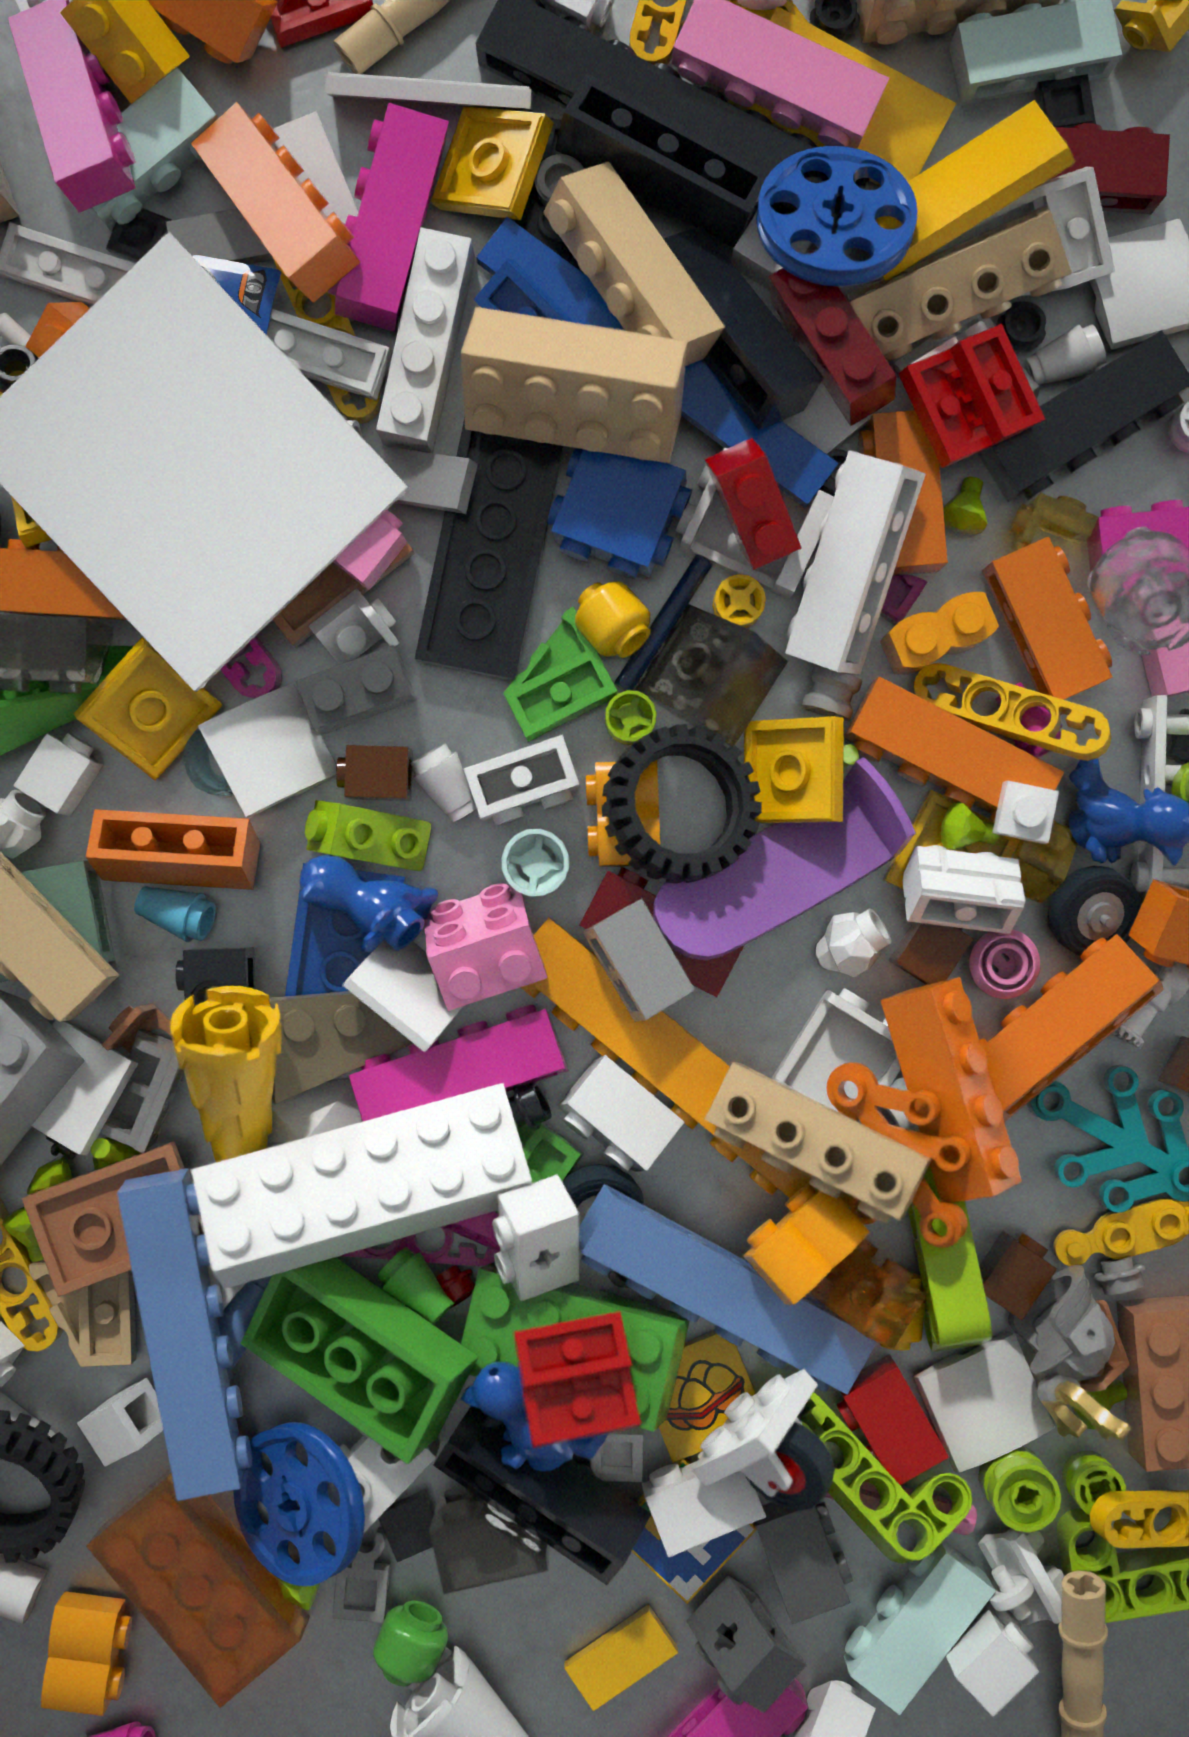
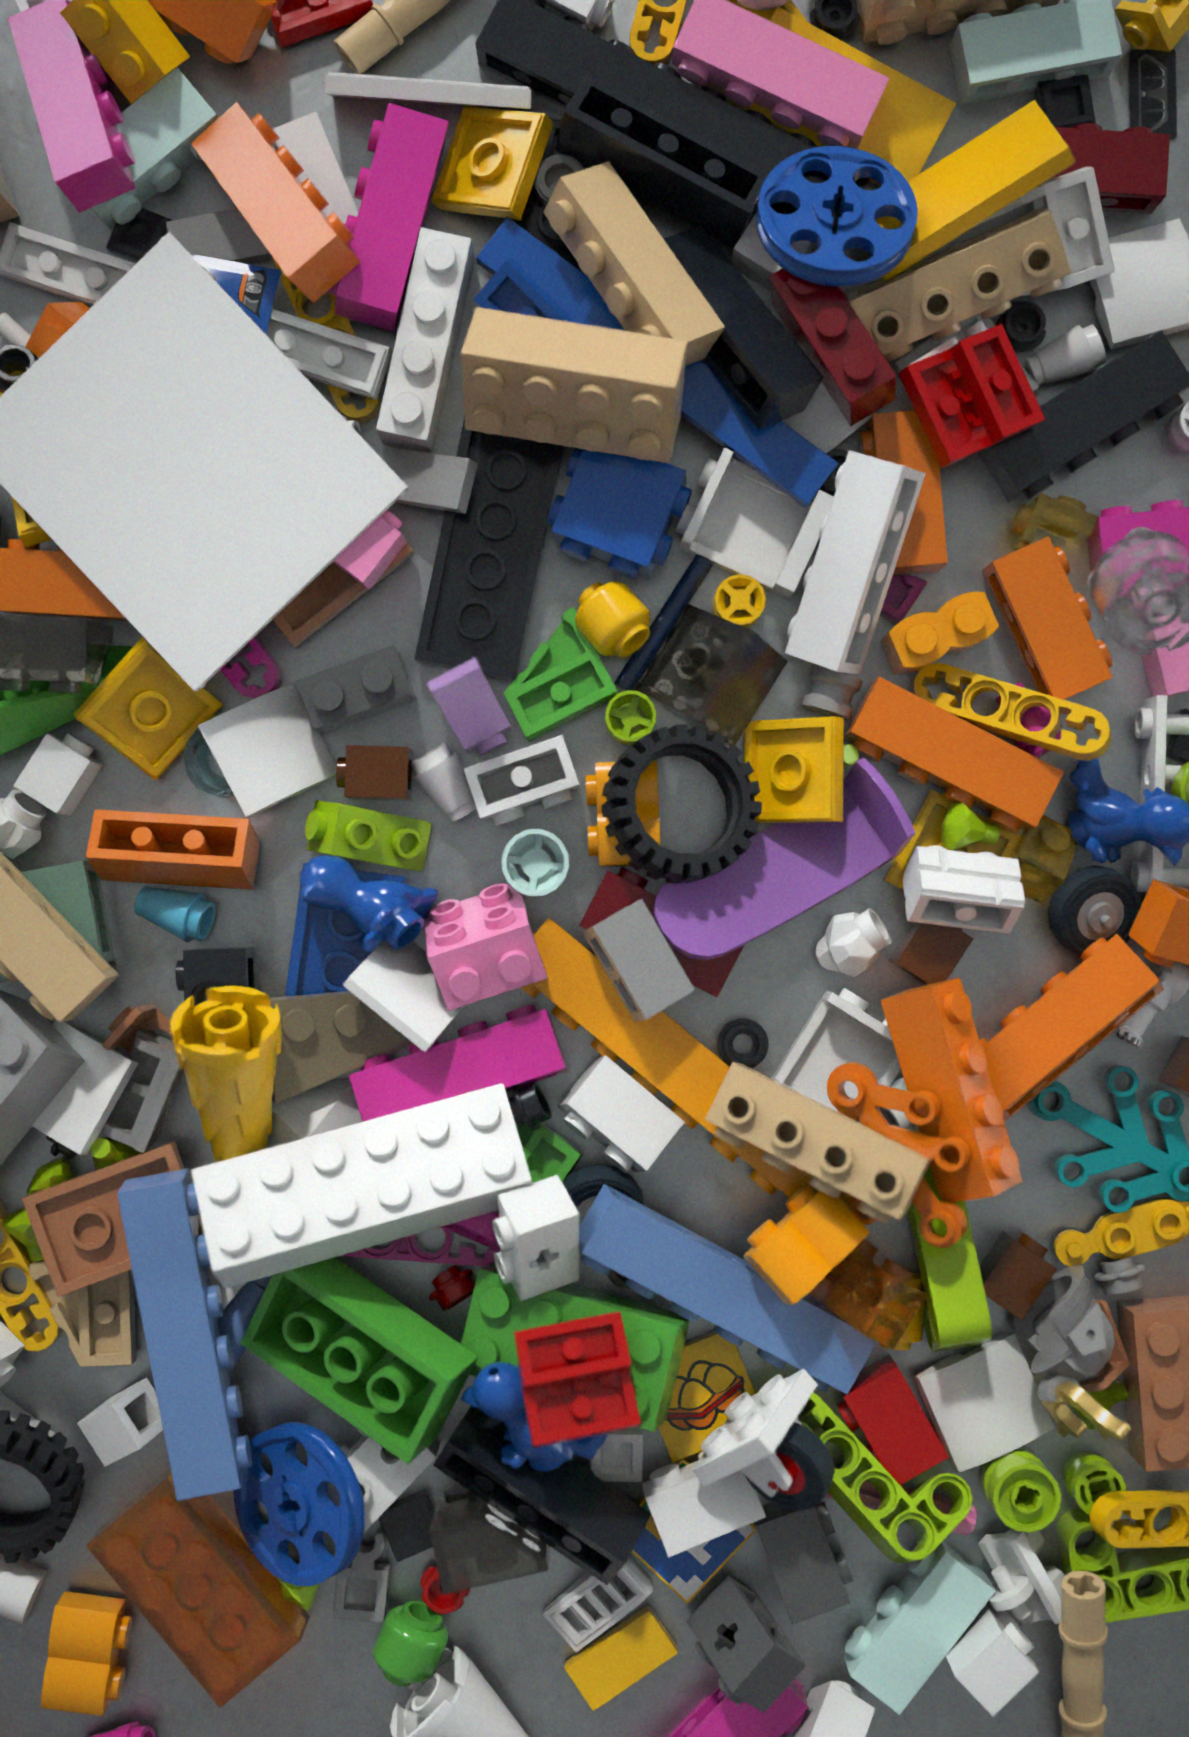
white bracket [309,588,400,665] -> none
bright green cone [377,1247,454,1325] -> none
red brick [704,438,802,570] -> none
lime rock [943,476,988,535] -> none
bright pink cone [969,929,1040,999] -> none
white plate [992,780,1059,844] -> none
none -> red plate [420,1561,471,1614]
none -> lavender slope [427,658,512,756]
none -> white slope [542,1555,653,1653]
none -> black plate [717,1018,769,1068]
none -> black sticker [1129,49,1177,139]

